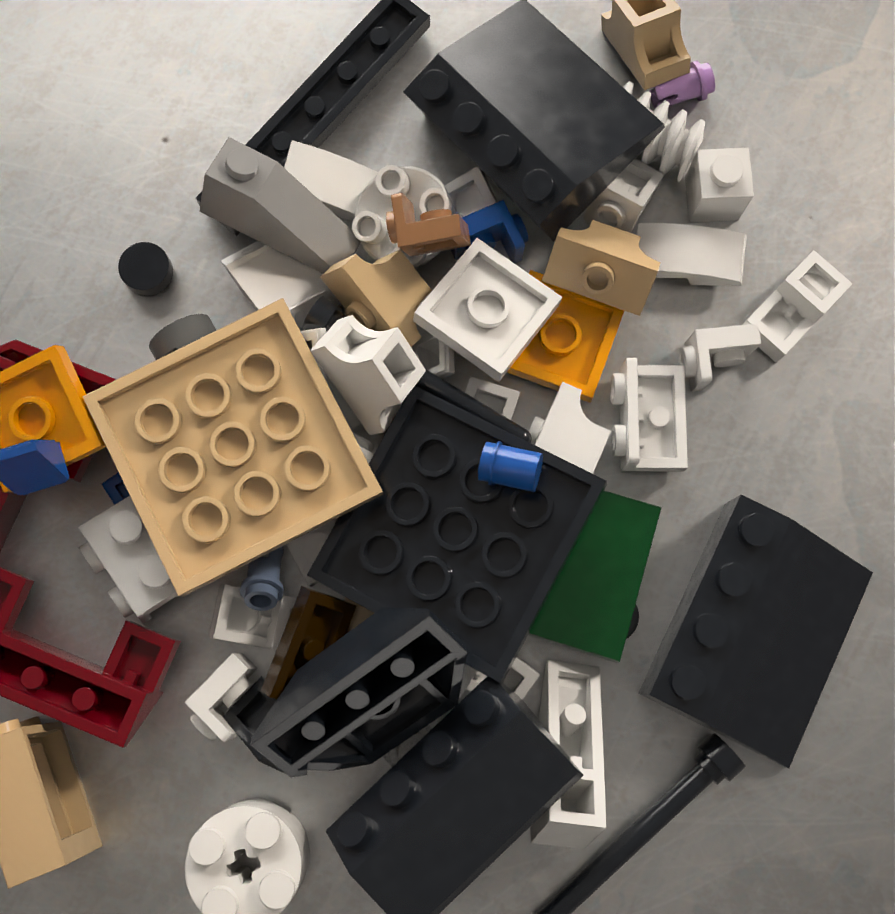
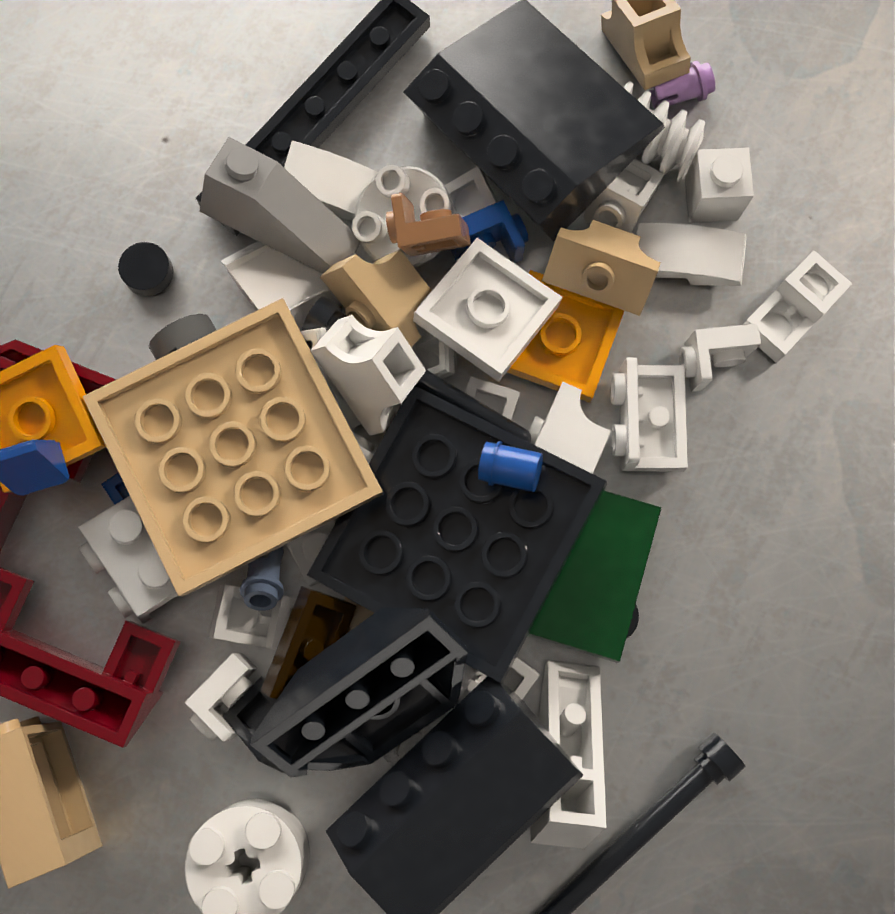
black slope [638,495,873,768] -> none

